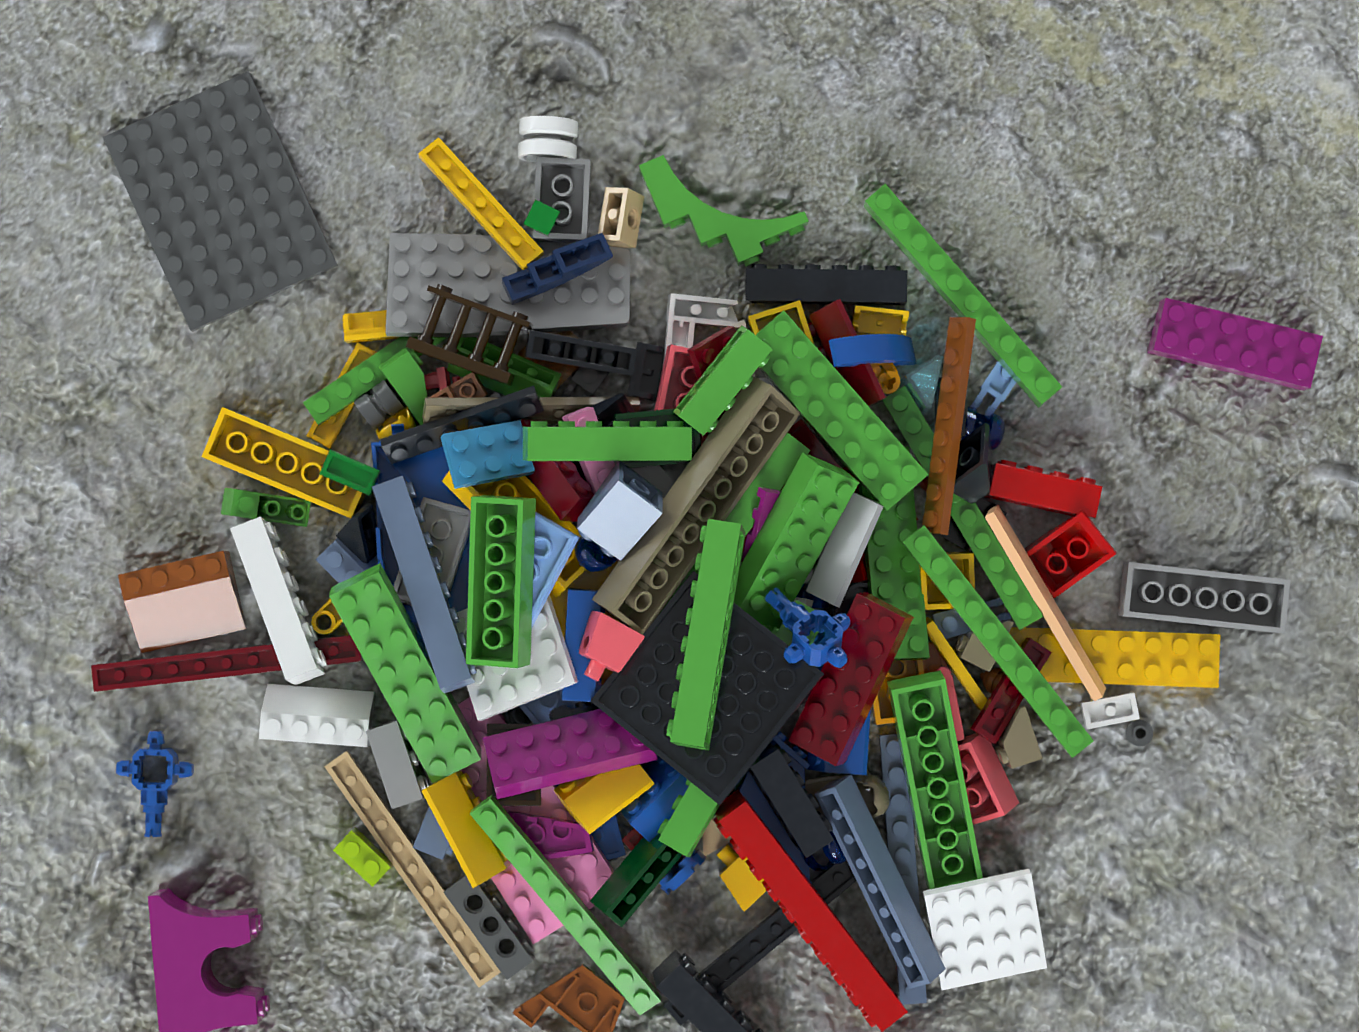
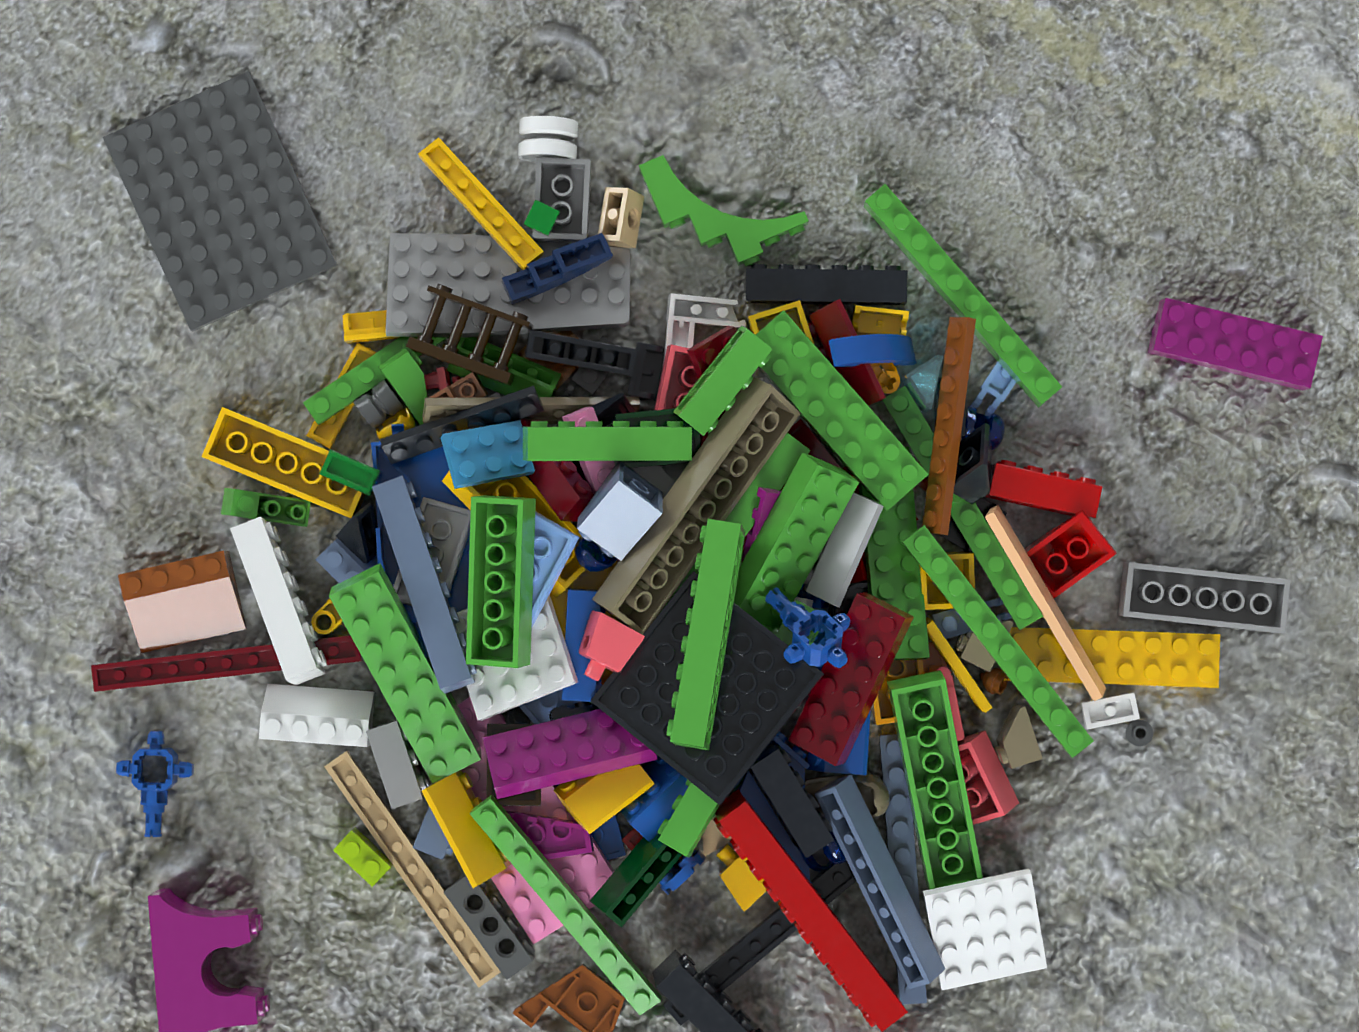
dark red plate [971,637,1052,744] -> none

